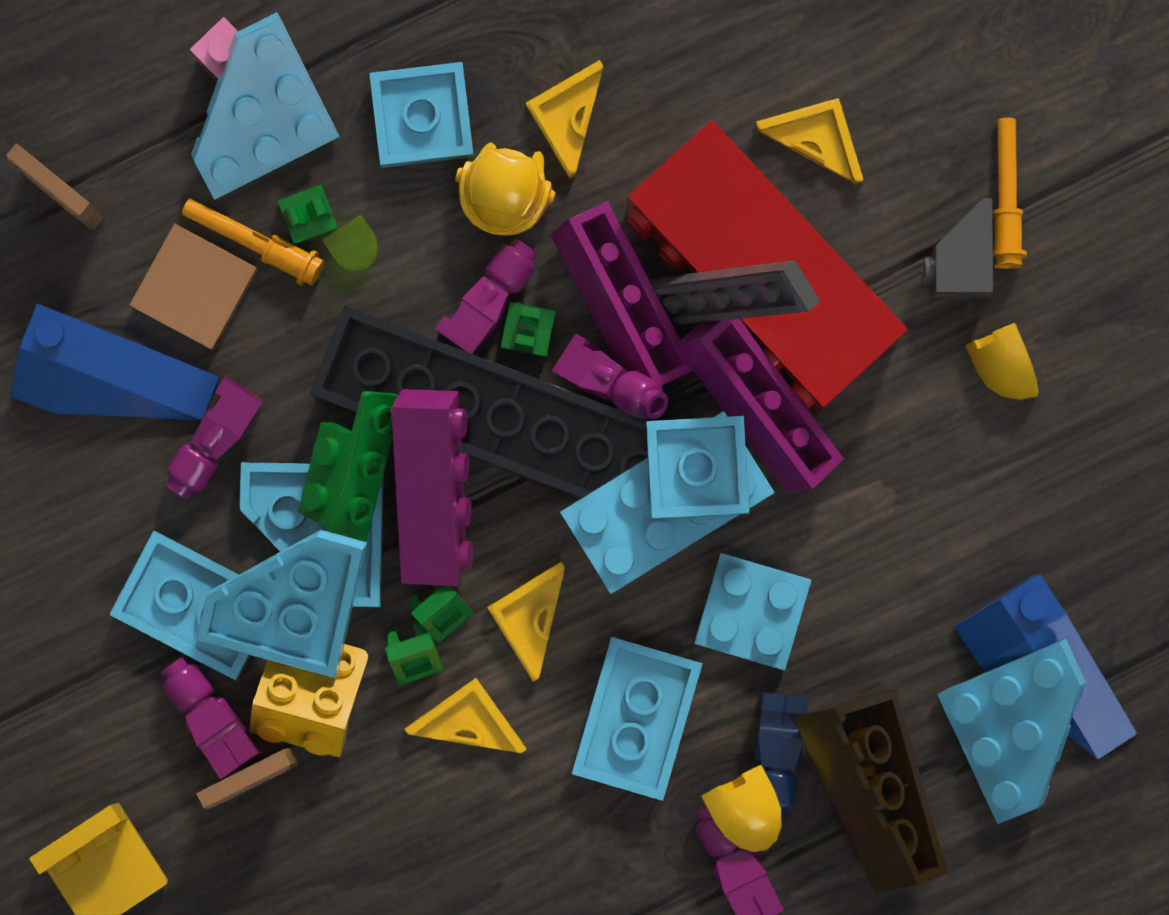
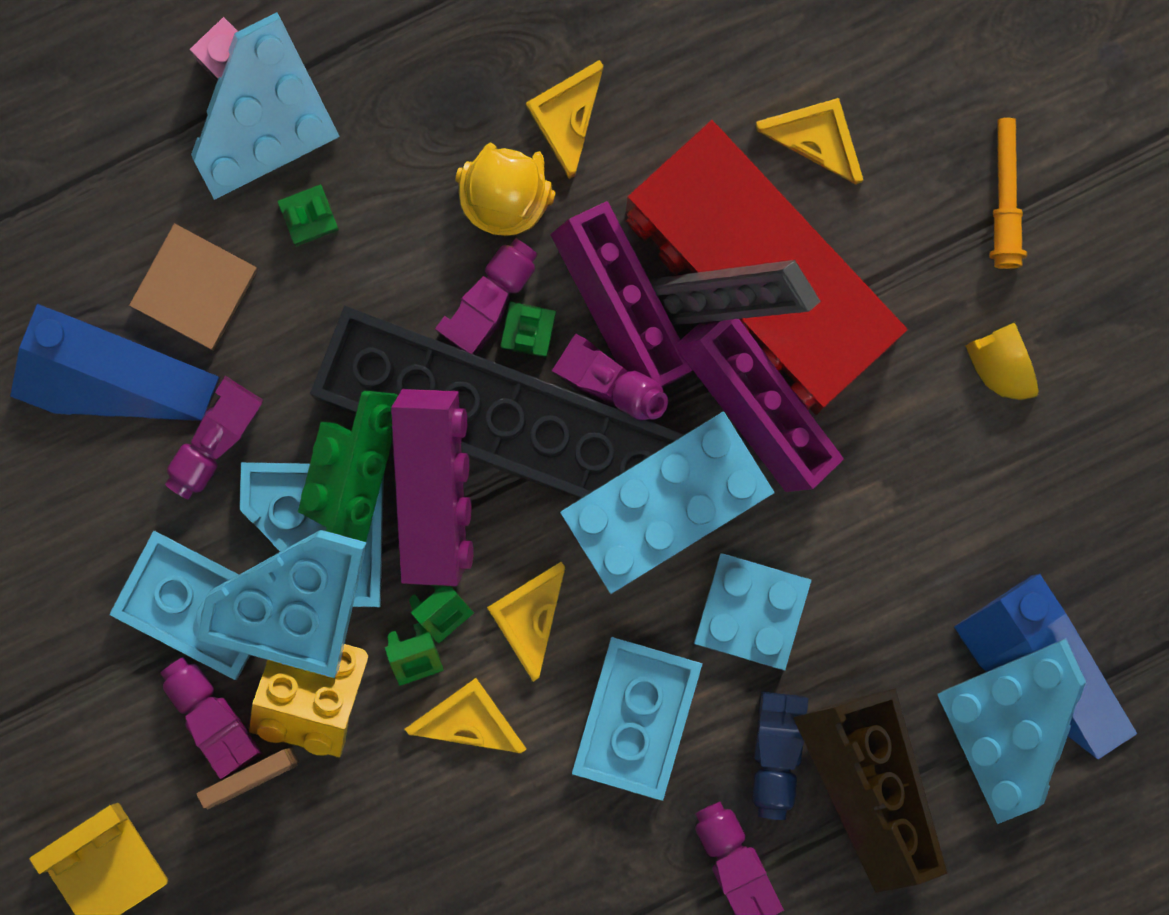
medium nougat tile [6,143,105,230] -> none
light orange pin [182,198,325,286] -> none
clear neon green tile [322,214,379,272] -> none
medium azure plate [369,62,474,168] -> none
medium azure plate [646,416,749,519] -> none
yellow brick [702,765,782,852] -> none
dark grey slope [922,198,993,298] -> none

